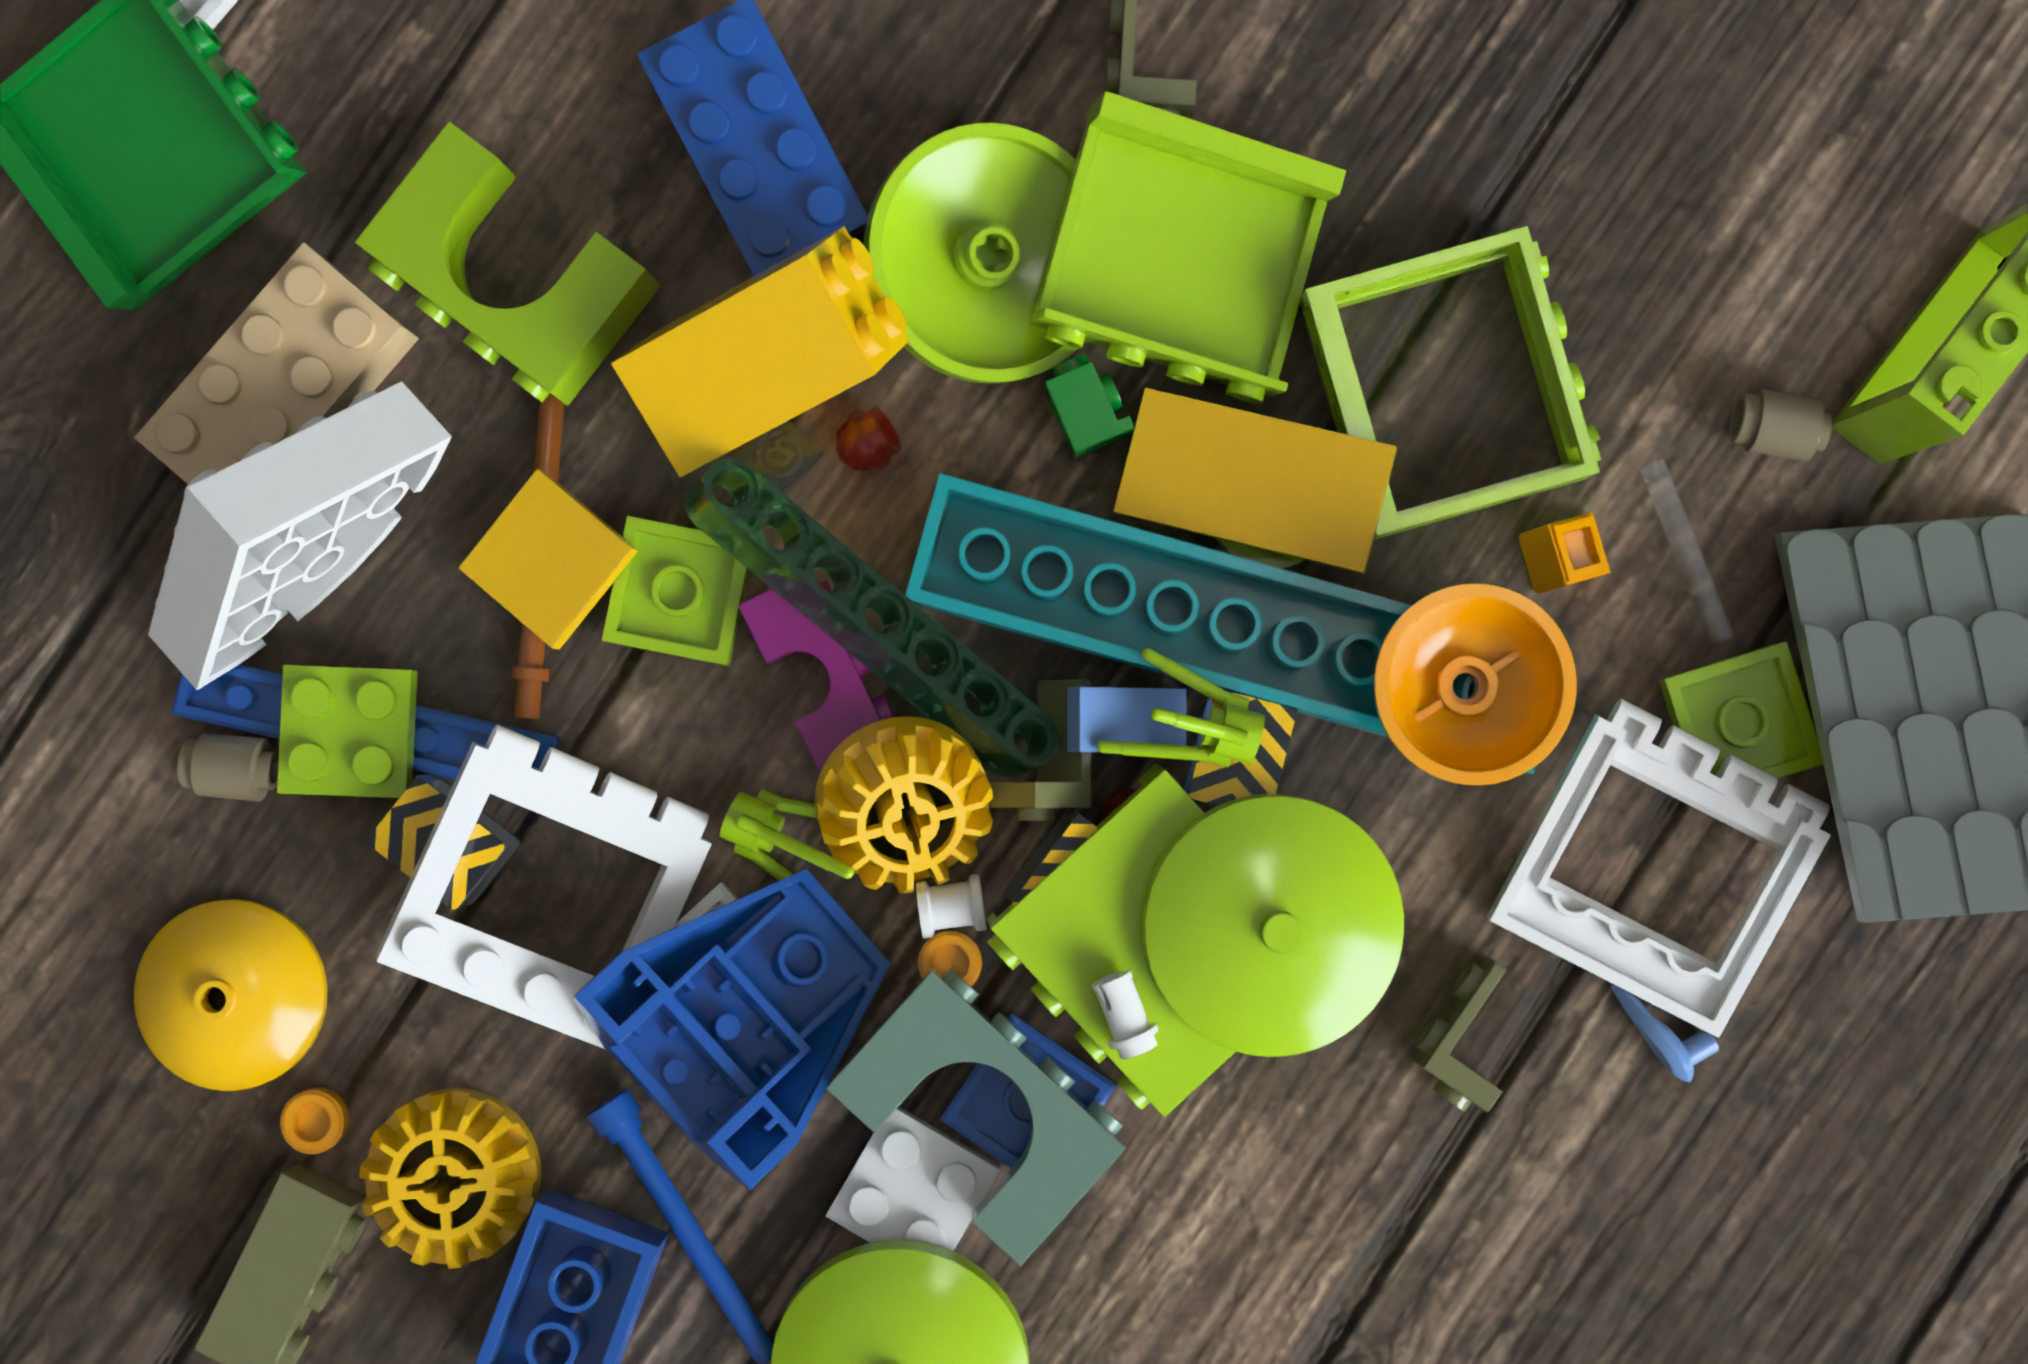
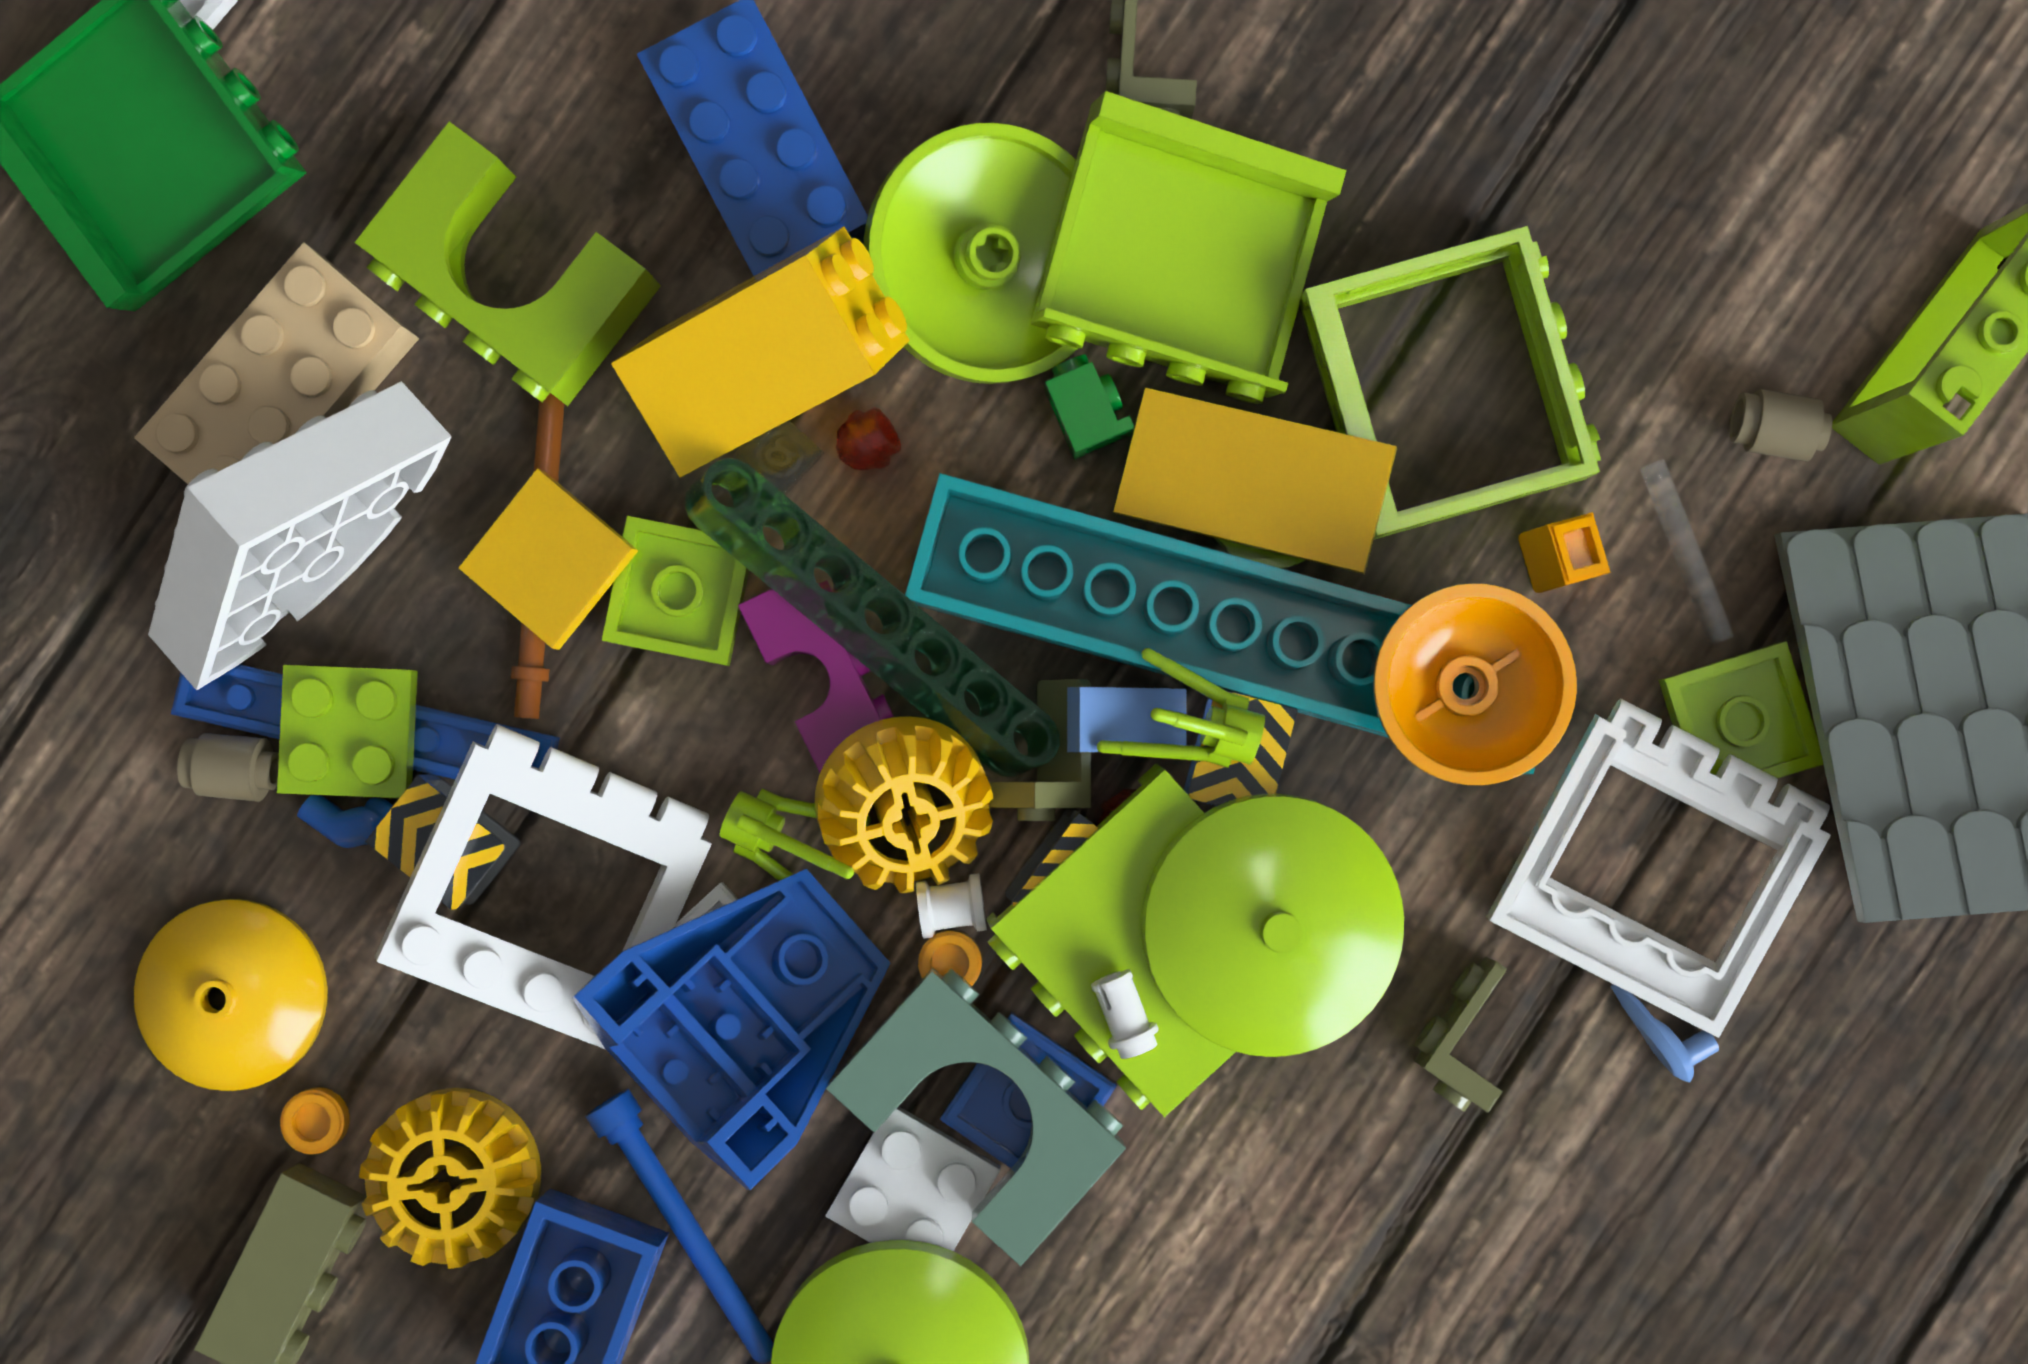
none -> blue arm [297,795,393,848]

